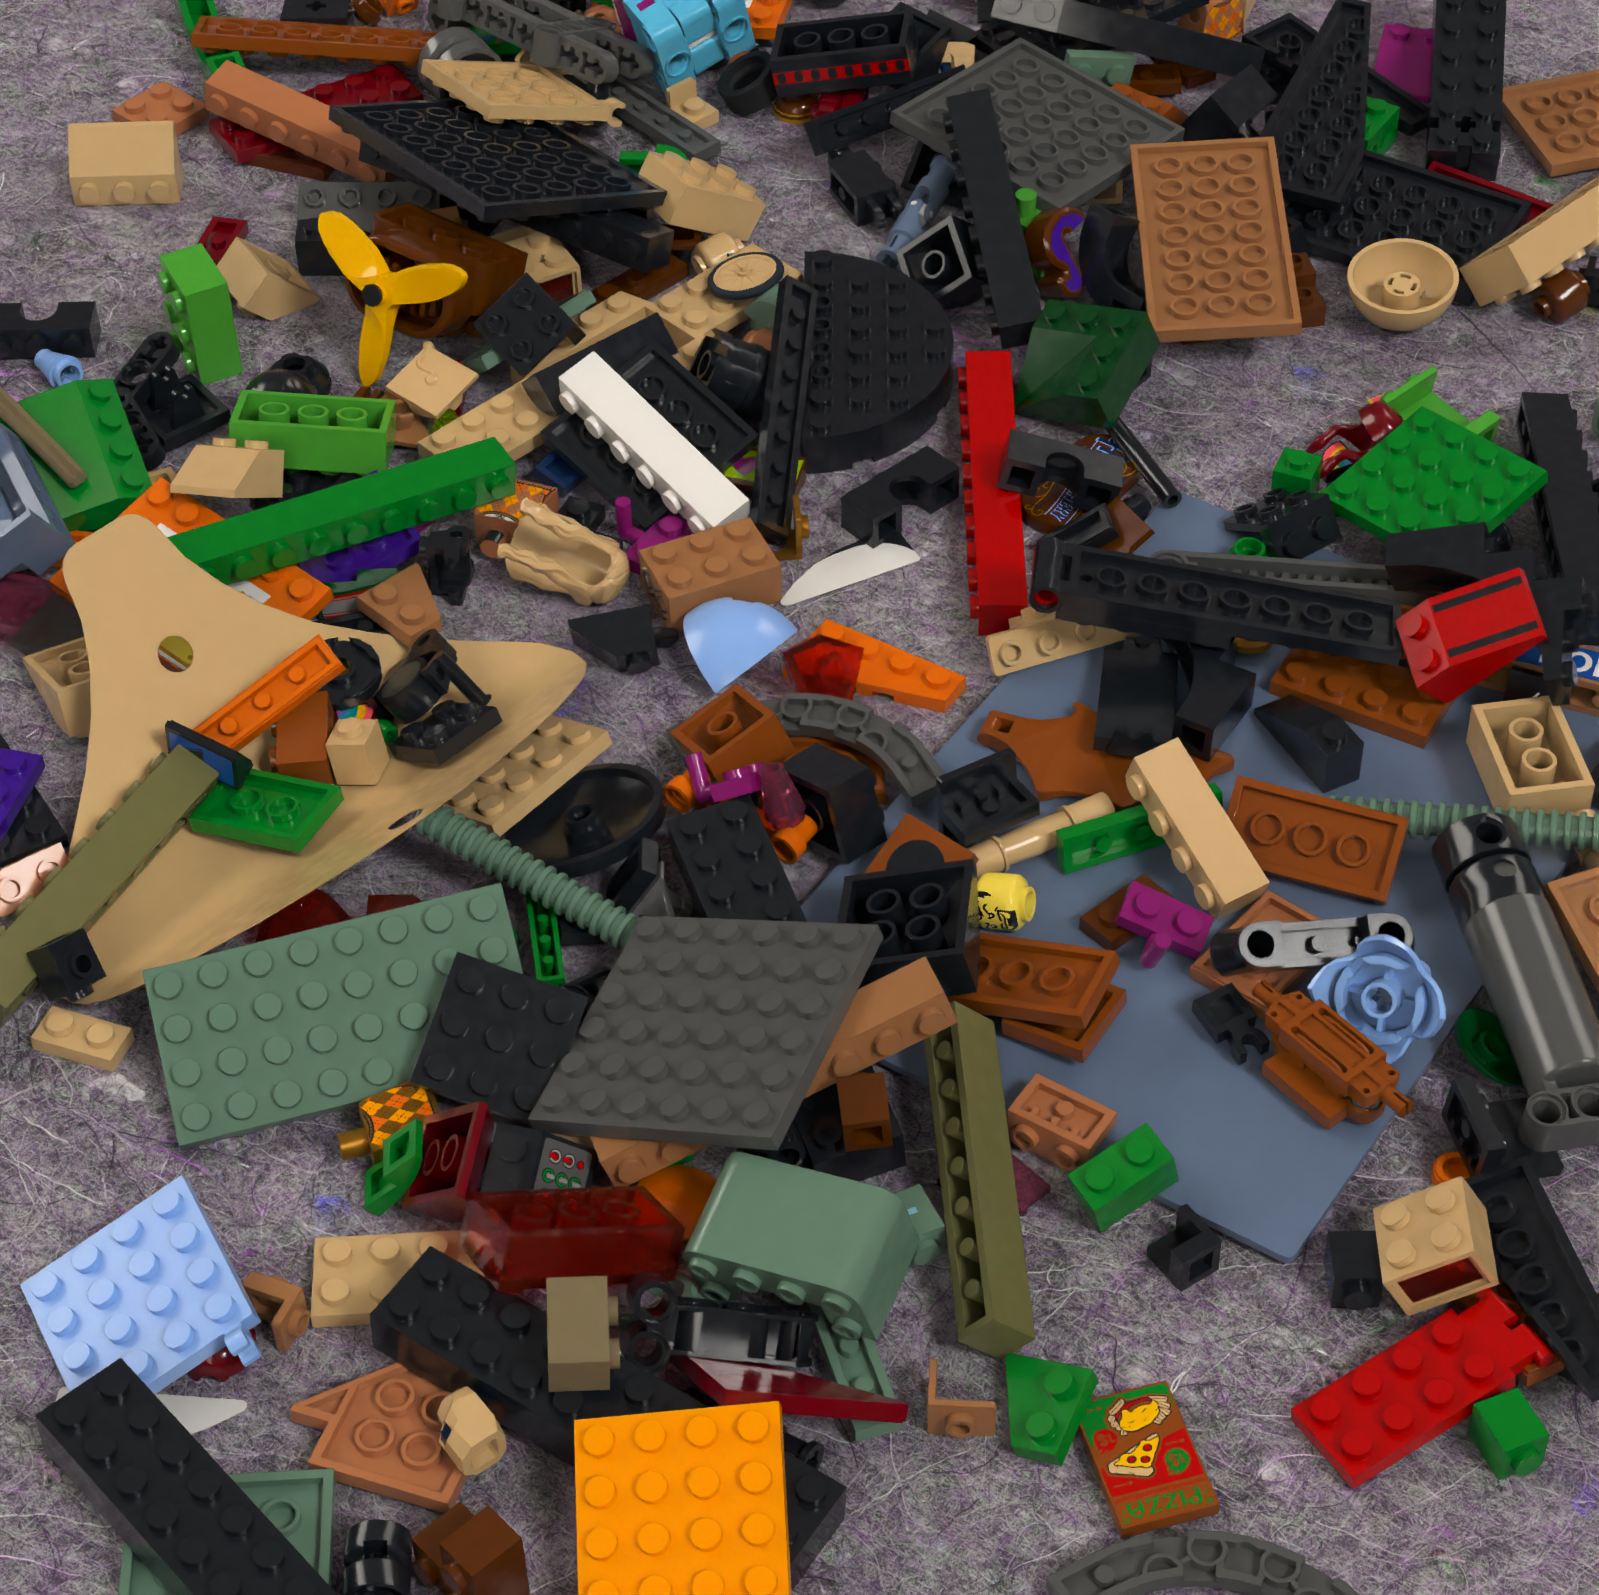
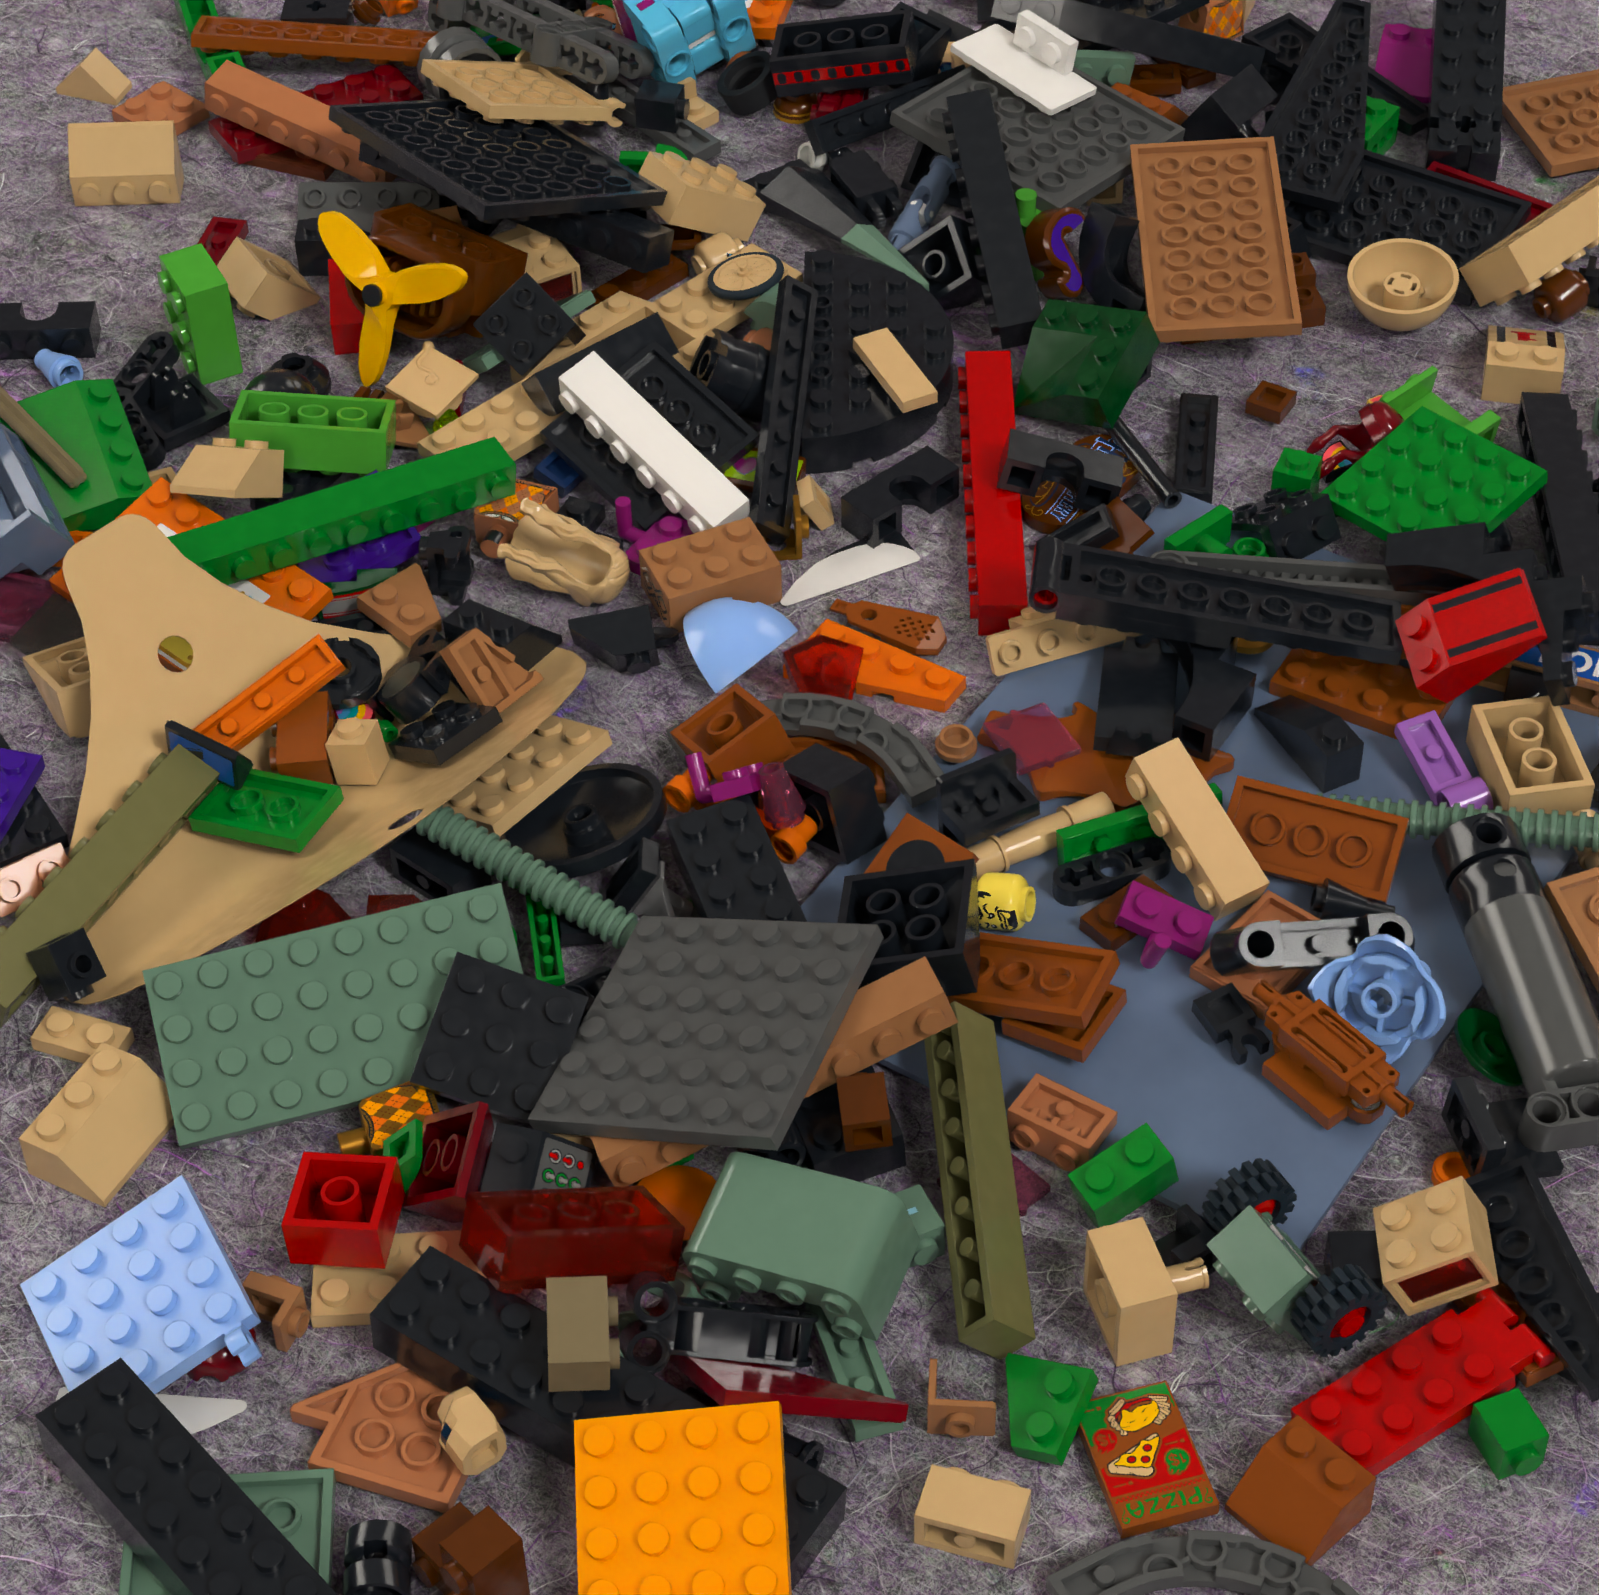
none -> tan slope [18,1042,174,1207]
none -> tan slope [56,47,132,106]
none -> red brick [281,1152,405,1269]
none -> red slope [328,259,364,355]
none -> black brick [389,826,492,900]
none -> medium nougat wing [439,628,544,714]
none -> black slope [442,599,563,671]
none -> black brick [634,79,690,133]
none -> black plate [742,159,929,291]
none -> tan plate [796,475,835,531]
none -> white plate [797,141,828,172]
none -> dark orange piece [829,599,947,655]
none -> tan tile [853,328,938,413]
none -> tan brick [914,1464,1031,1569]
none -> medium nougat plate [935,724,977,763]
none -> white bracket [950,9,1097,115]
none -> clear pink piece [983,702,1081,776]
none -> black beam [1052,837,1171,907]
none -> tan brick [1083,1217,1209,1367]
none -> green tile [1164,504,1233,554]
none -> black tile [1174,393,1219,504]
none -> brick [1202,1158,1388,1357]
none -> dark orange slope [1225,1415,1376,1566]
none -> reddish brown plate [1245,380,1297,425]
none -> black cone [1310,878,1395,920]
none -> medium lavender plate [1394,710,1493,810]
none -> tan slope [1481,325,1565,404]

